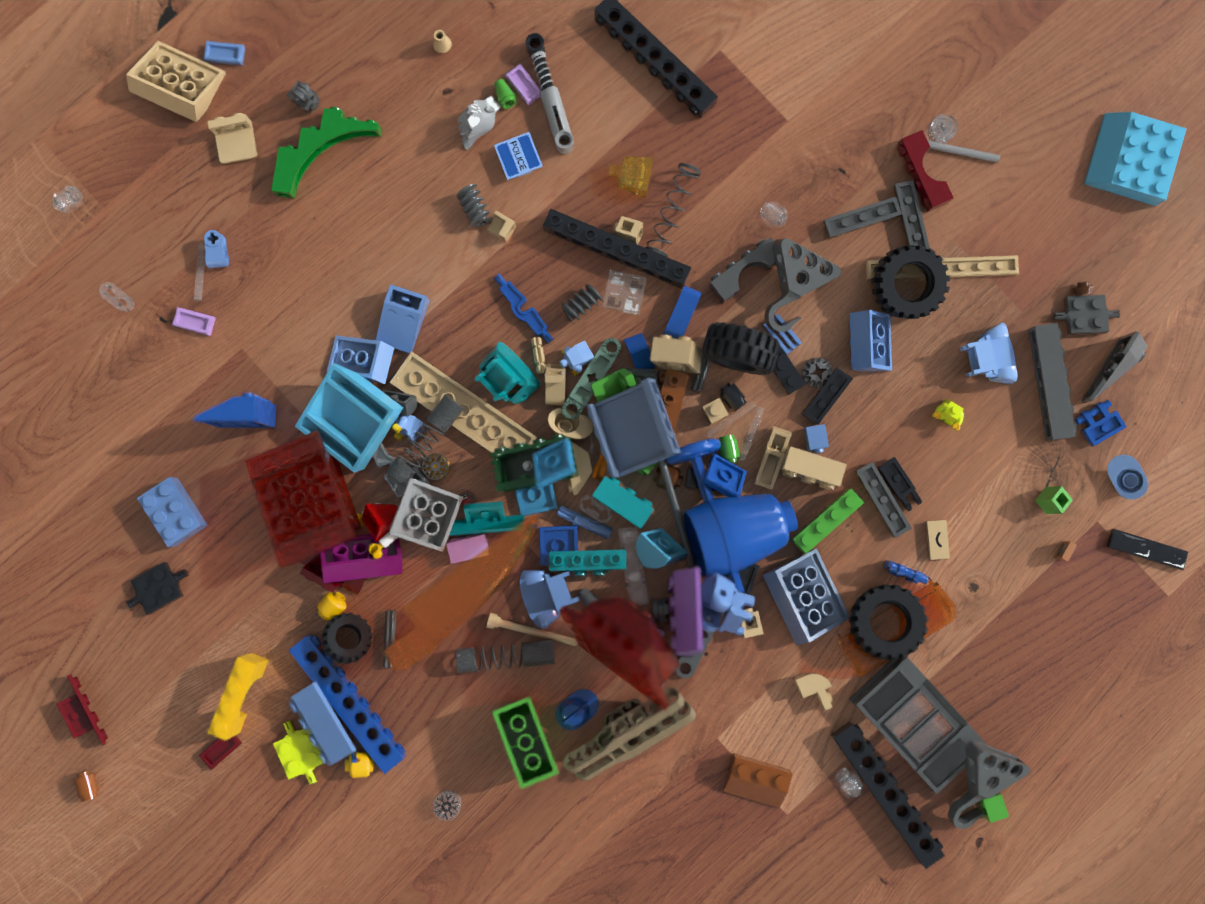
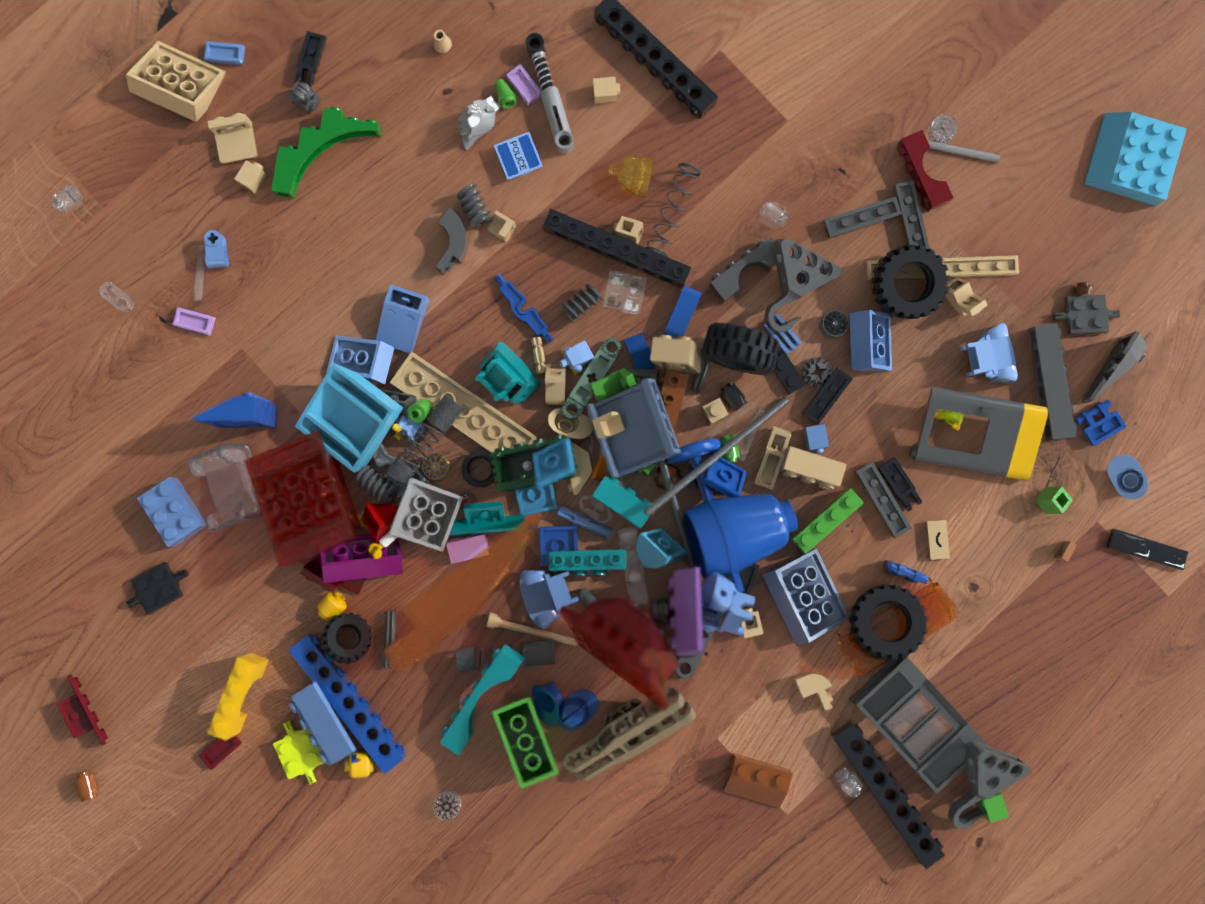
none -> clear windscreen [188,443,268,533]
none -> tan brick [234,160,267,194]
none -> black hinge [295,31,327,87]
none -> dark grey piece [355,466,399,504]
none -> bright green brick [407,399,433,423]
none -> dark grey arch [436,208,468,275]
none -> teal arch [439,644,525,756]
none -> black tyre [461,451,497,488]
none -> blue piece [532,681,563,726]
none -> tan panel [592,412,626,439]
none -> tan brick [593,77,621,104]
none -> dark grey piece [643,397,789,516]
none -> dark grey wheel [819,310,849,339]
none -> dark grey piece [910,387,1048,481]
none -> tan brick [945,277,987,317]

